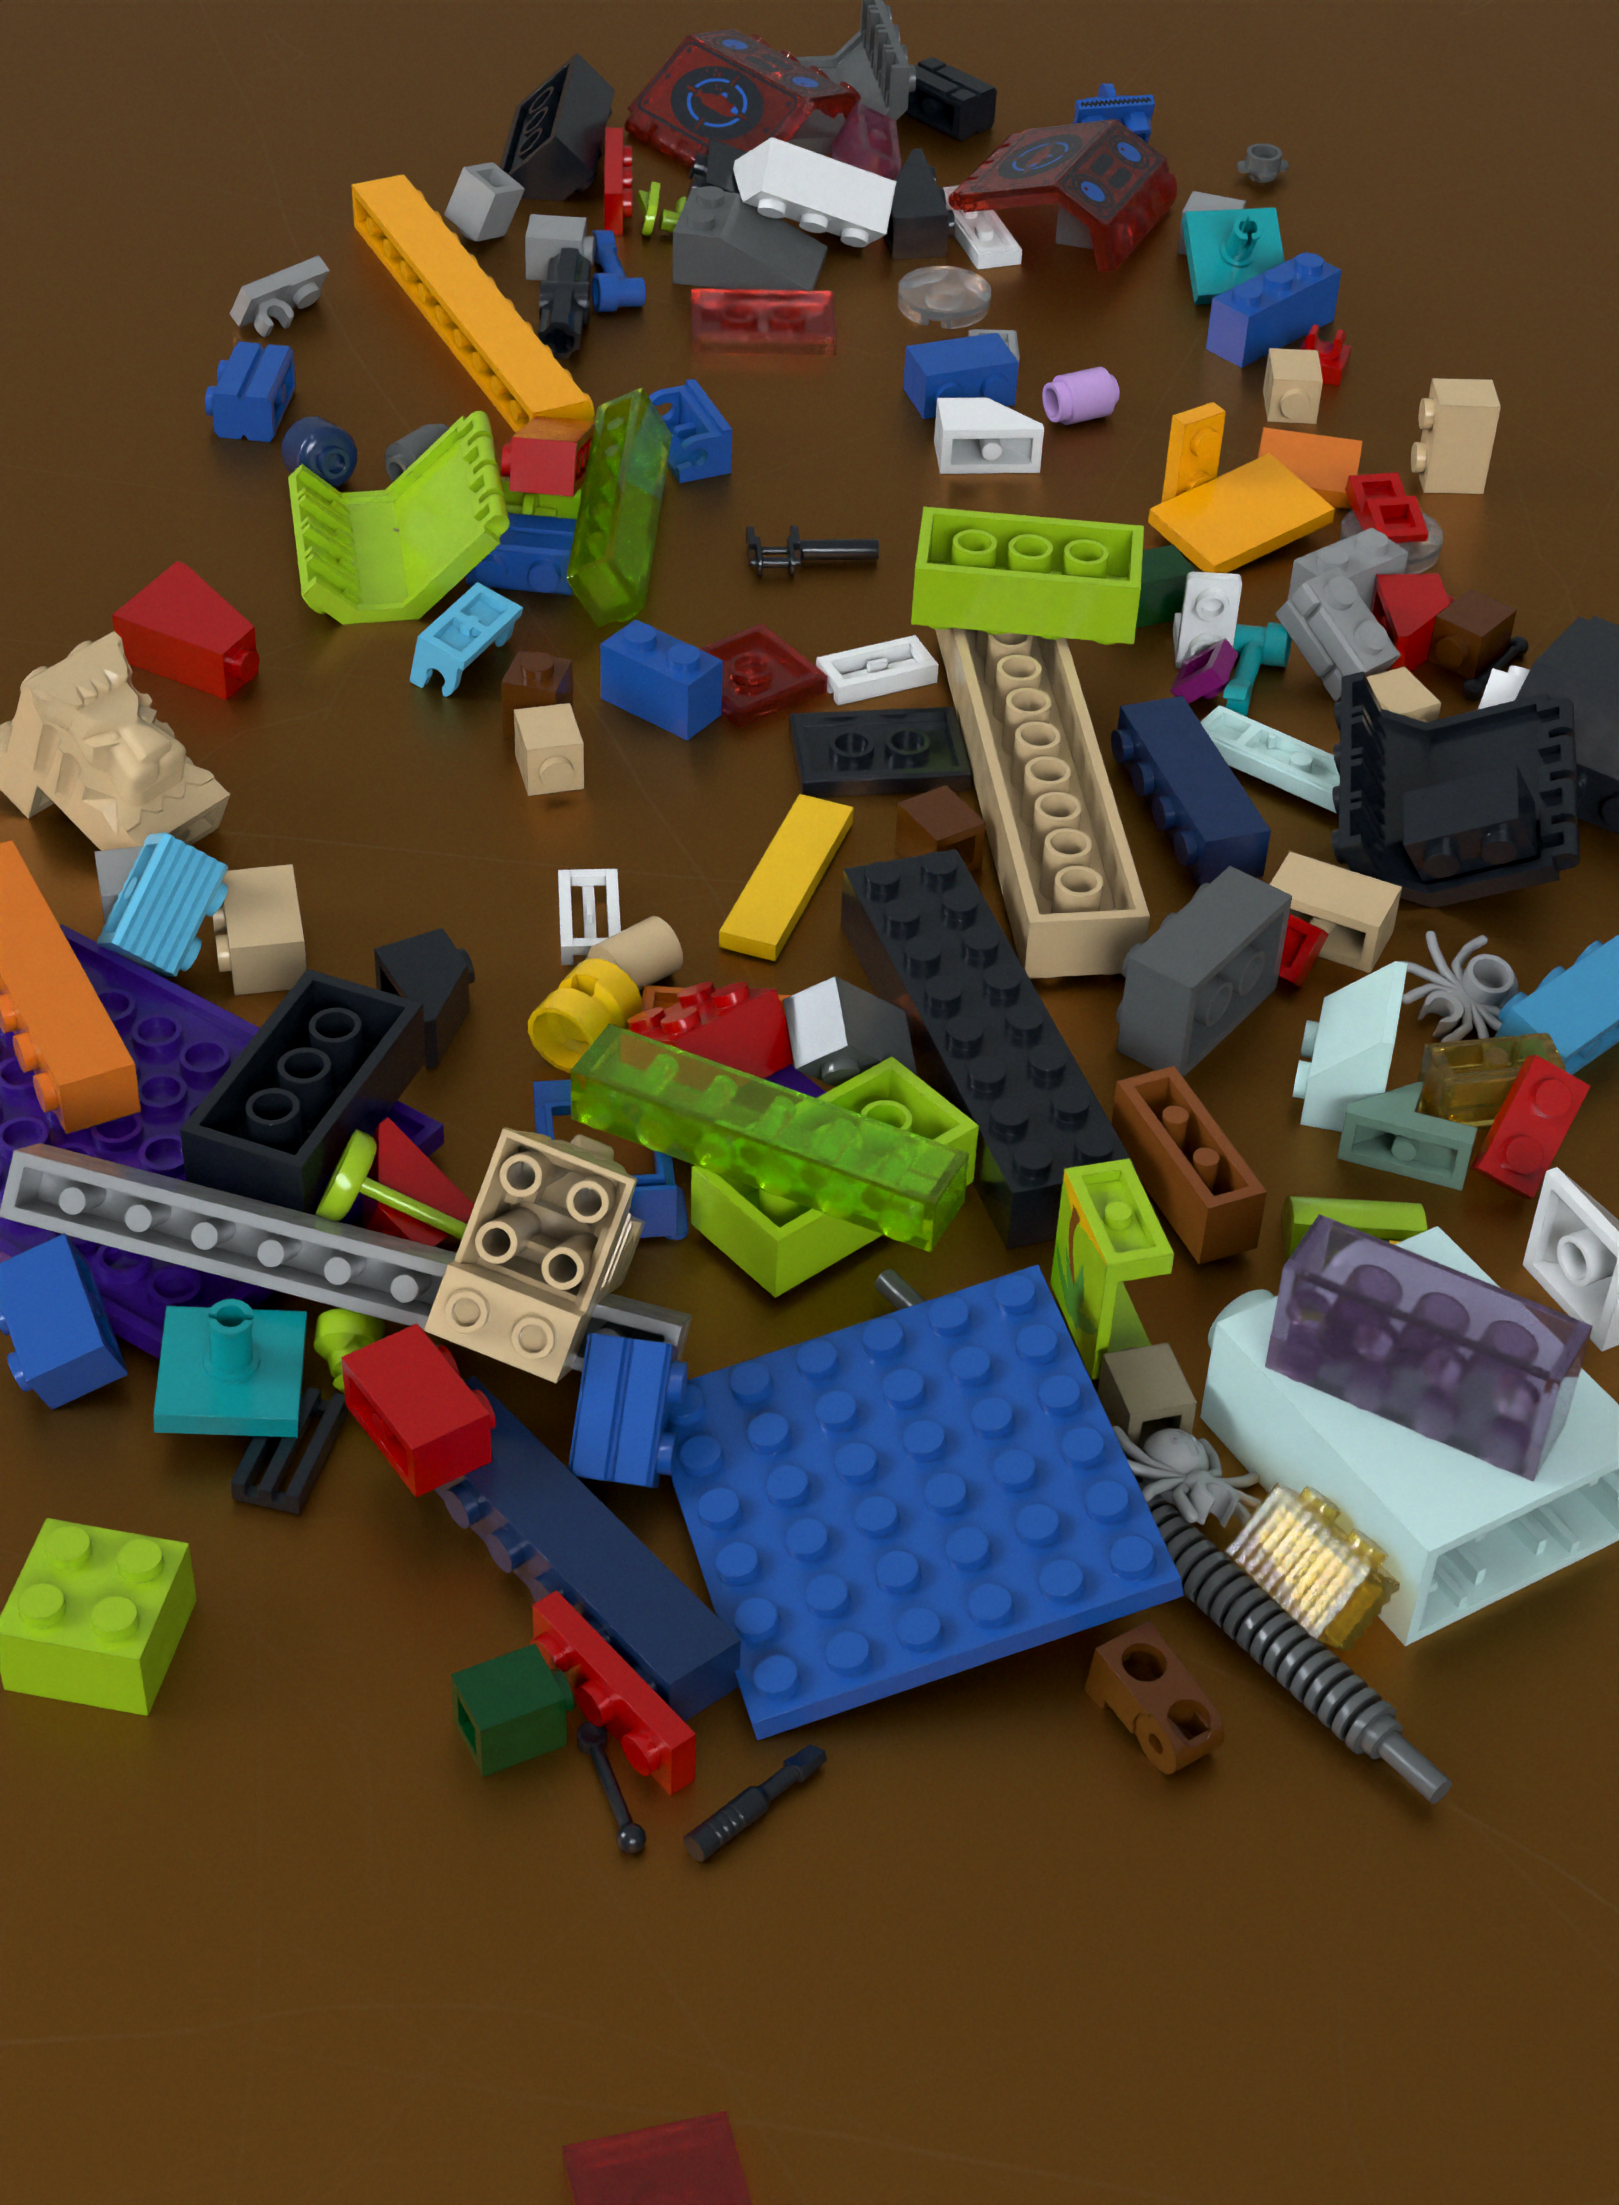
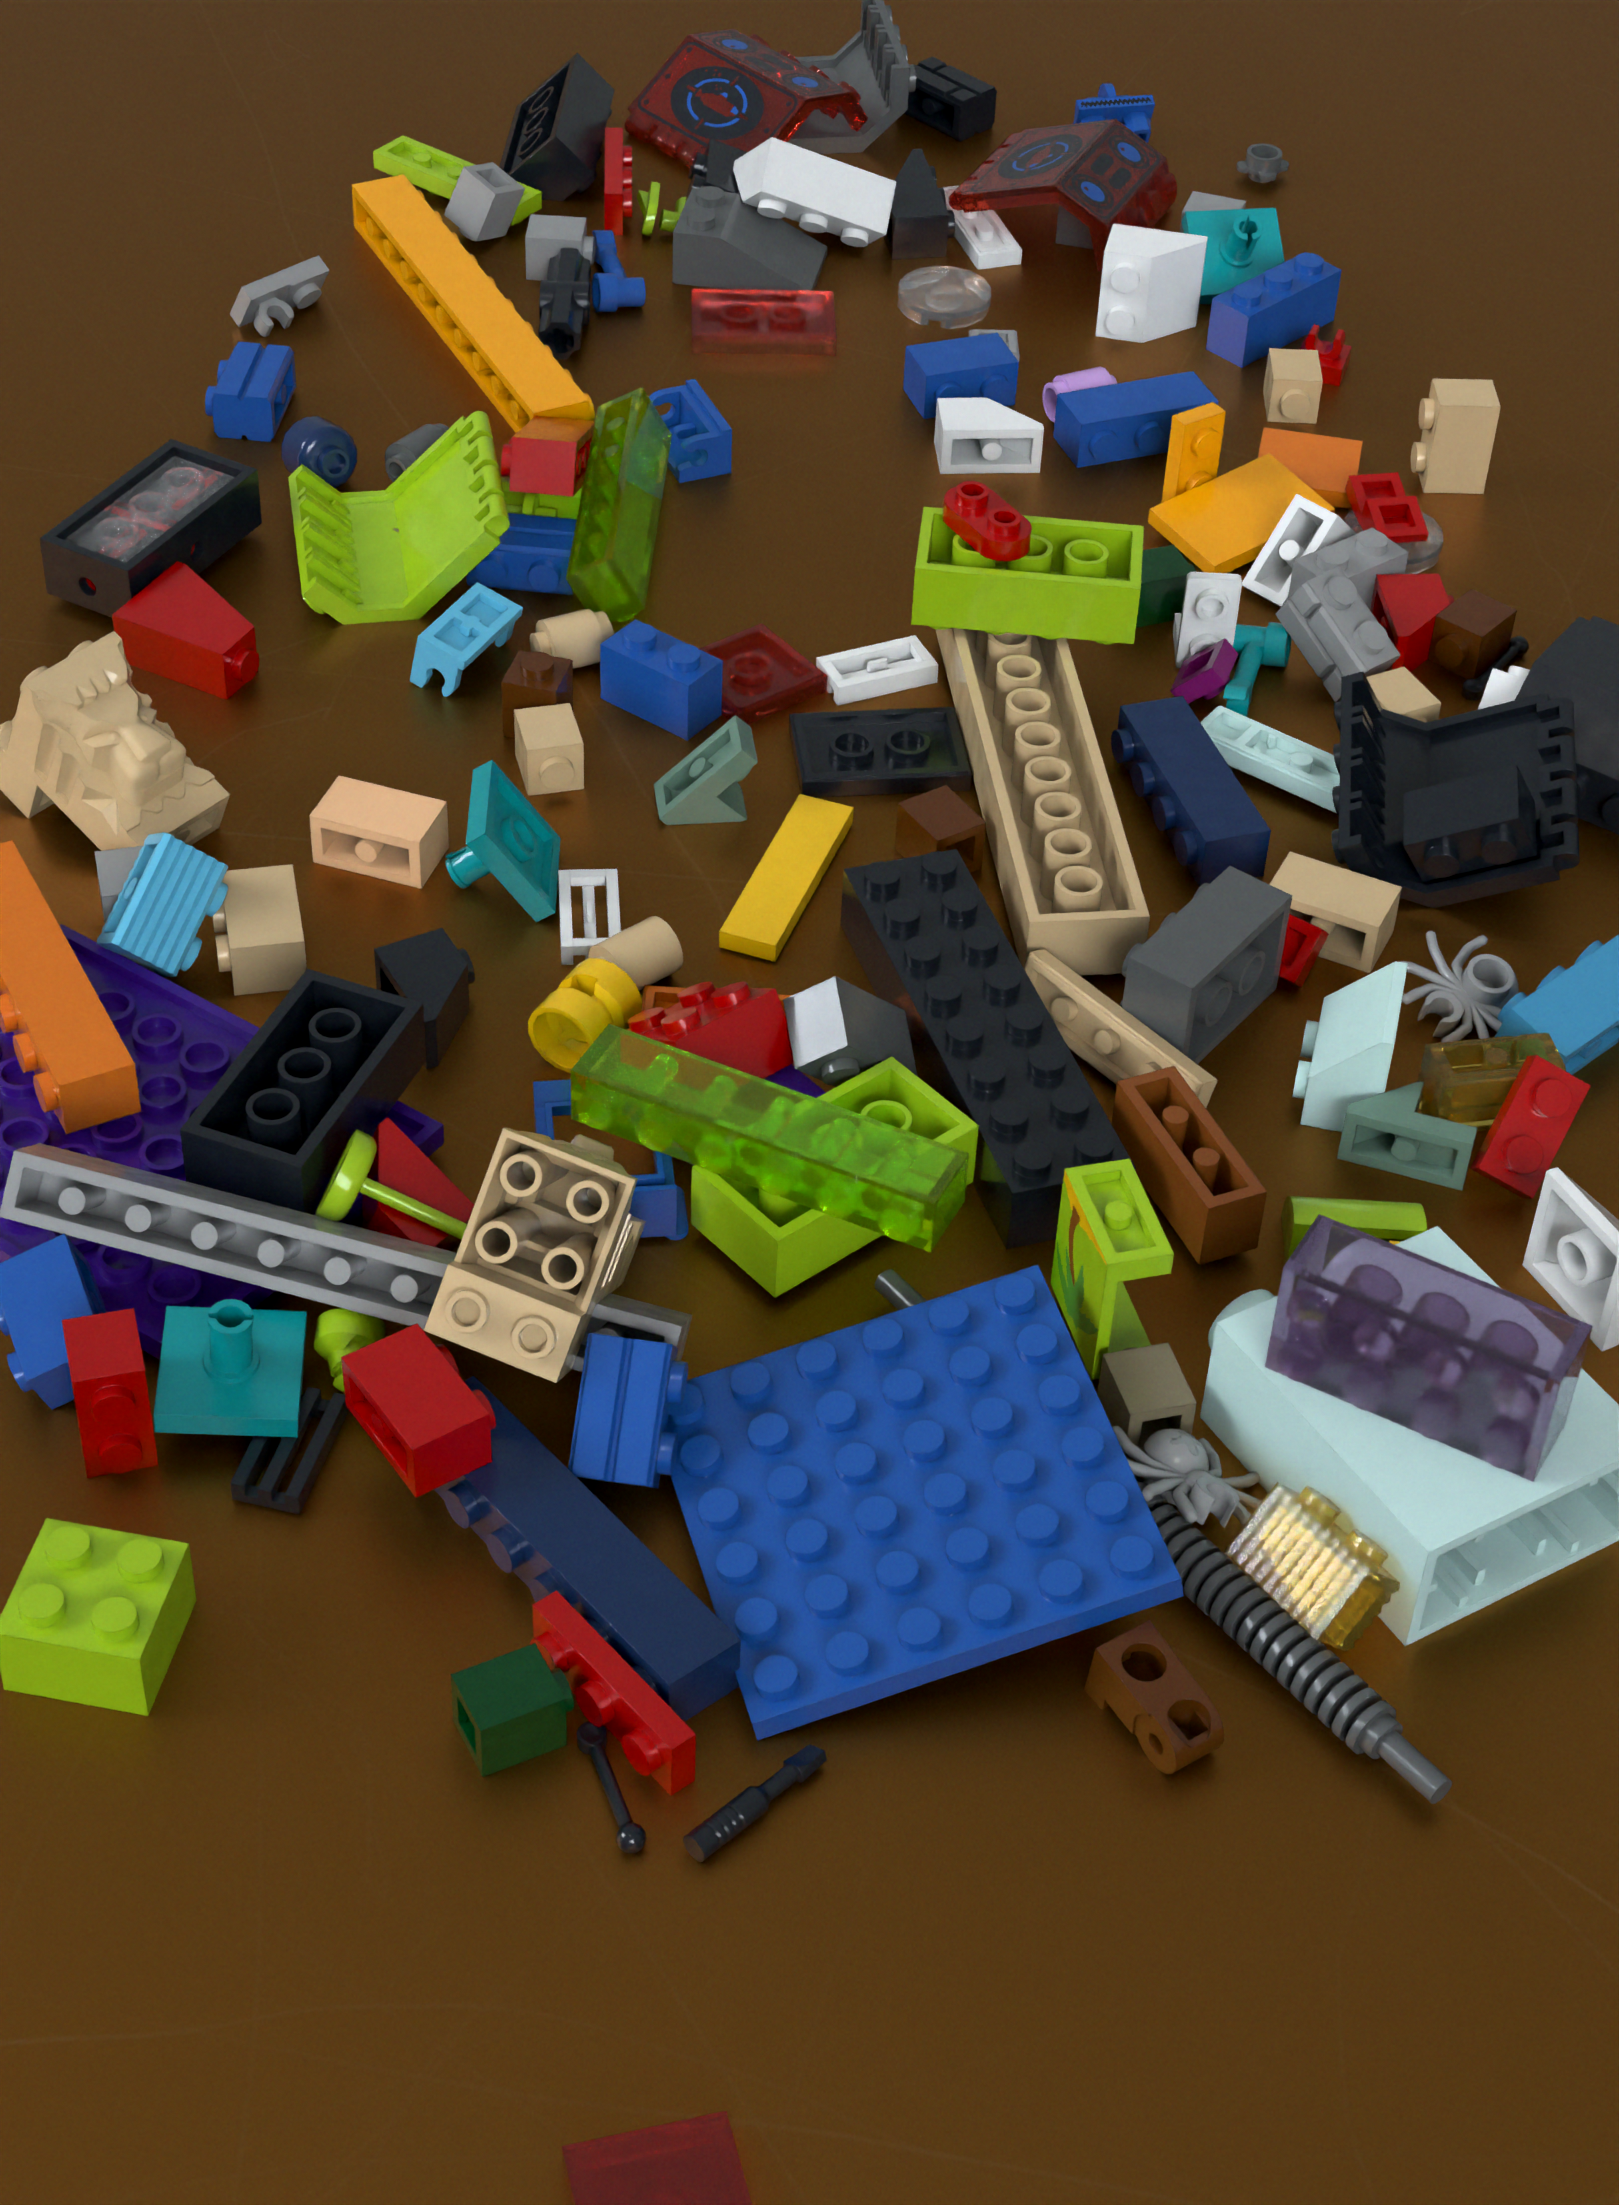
black piece [746,526,879,576] -> none
clear pink brick [831,102,902,180] -> none
none -> black brick [40,439,262,617]
none -> red brick [62,1308,159,1478]
none -> light nougat brick [309,776,449,889]
none -> lime plate [373,135,542,225]
none -> teal tile [445,760,561,922]
none -> tan brick [529,609,614,669]
none -> sand green slope [654,715,758,825]
none -> red plate [943,481,1032,561]
none -> tan tile [1024,949,1218,1108]
none -> blue brick [1053,371,1219,468]
none -> white slope [1095,223,1208,343]
none -> white slope [1242,494,1356,607]

